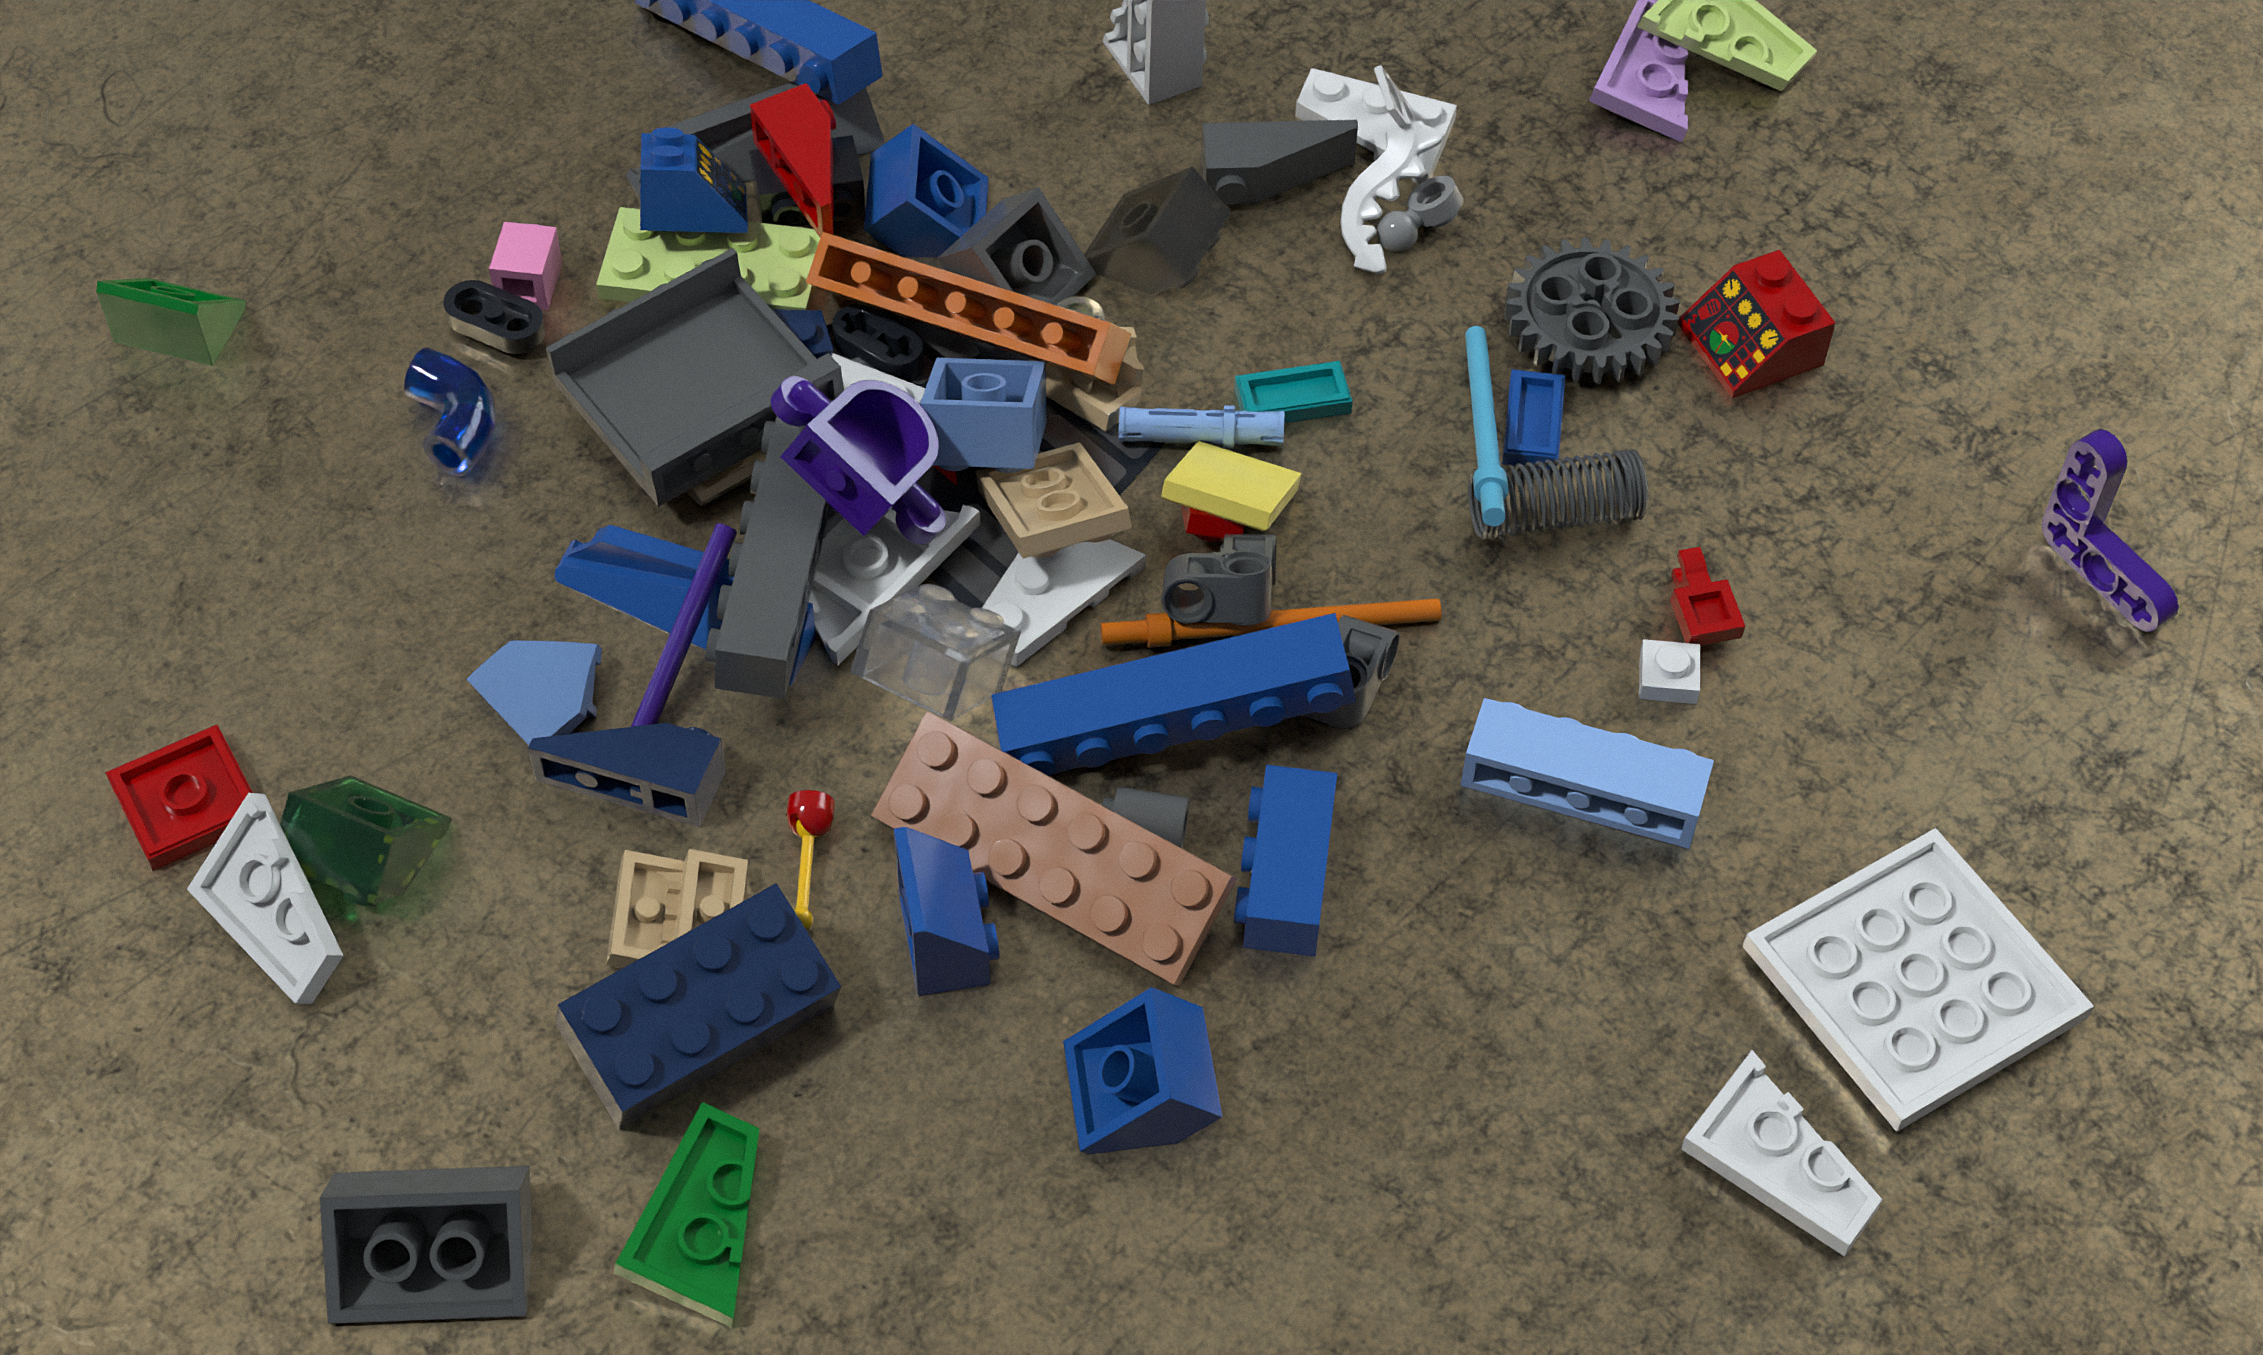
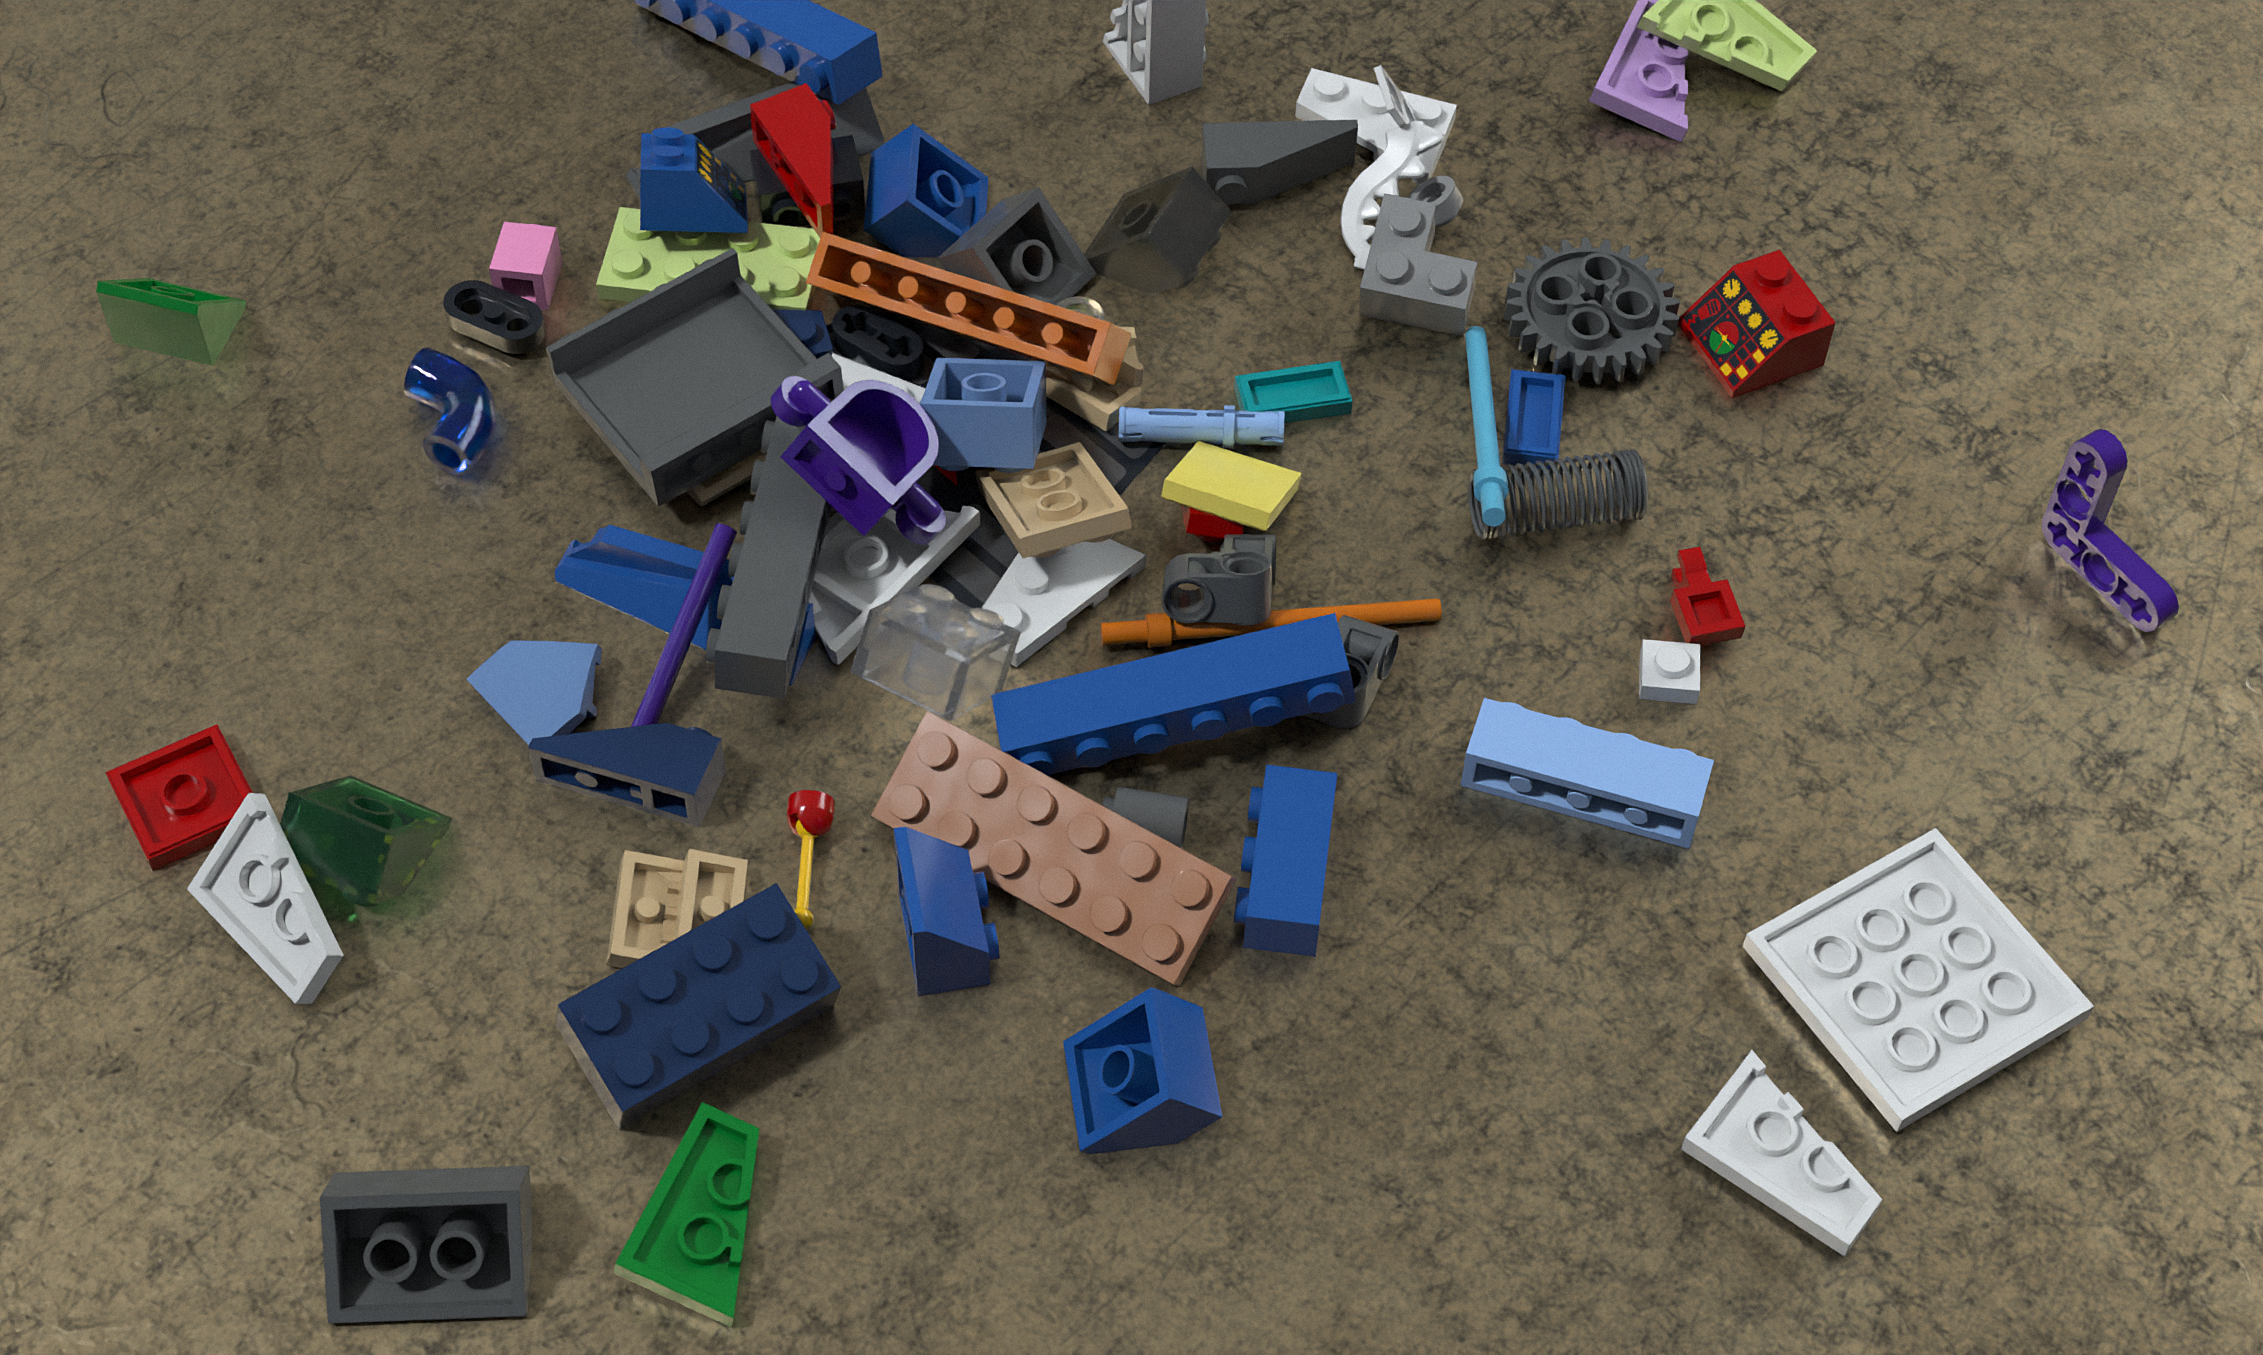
none -> light grey brick [1359,193,1477,337]

